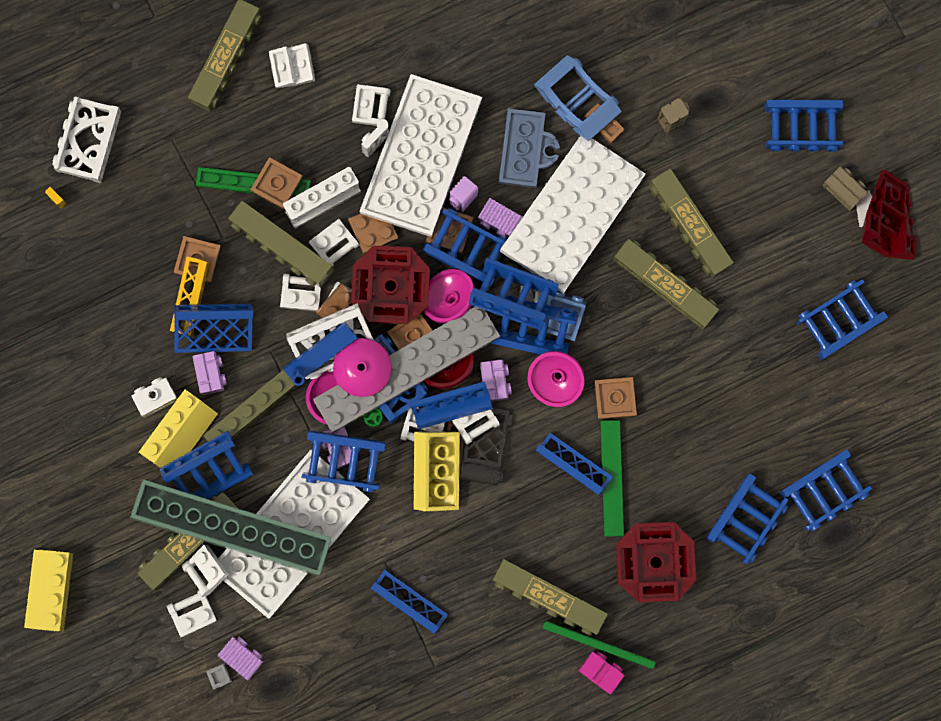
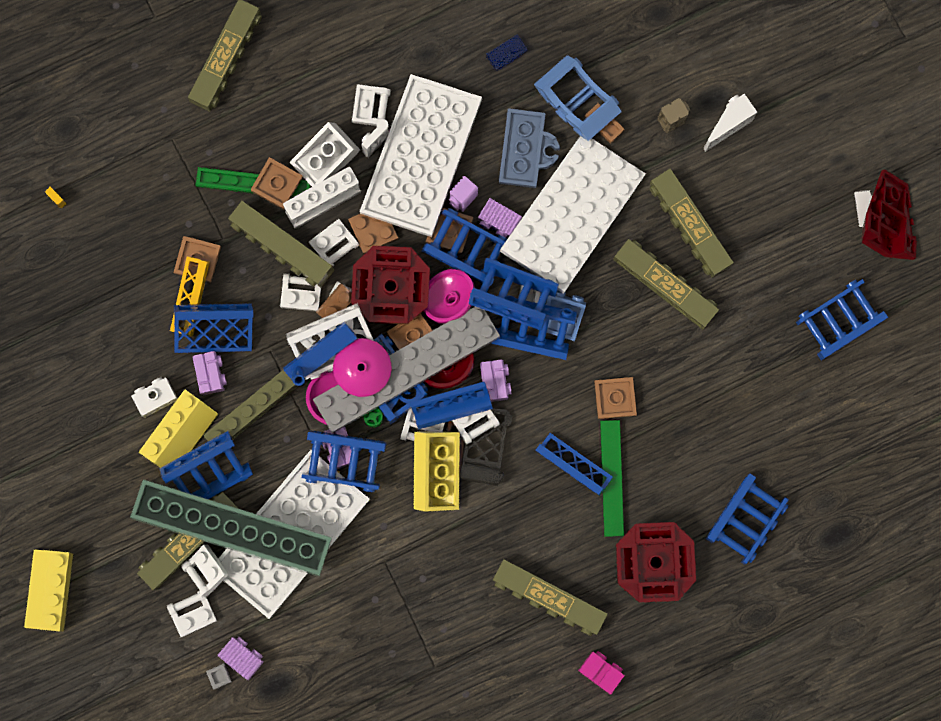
white fence [53,97,121,183] -> none
white slope [269,43,315,88] -> none
blue fence [371,570,448,634] -> none
dark pink dish [528,351,585,407] -> none
green tile [542,621,655,669] -> none
blue fence [764,100,843,152] -> none
blue fence [780,450,872,532] -> none
dark tan brick [822,166,868,211] -> none
none -> white slope [290,122,360,187]
none -> clear blue plate [486,35,528,71]
none -> white slope [703,94,757,152]

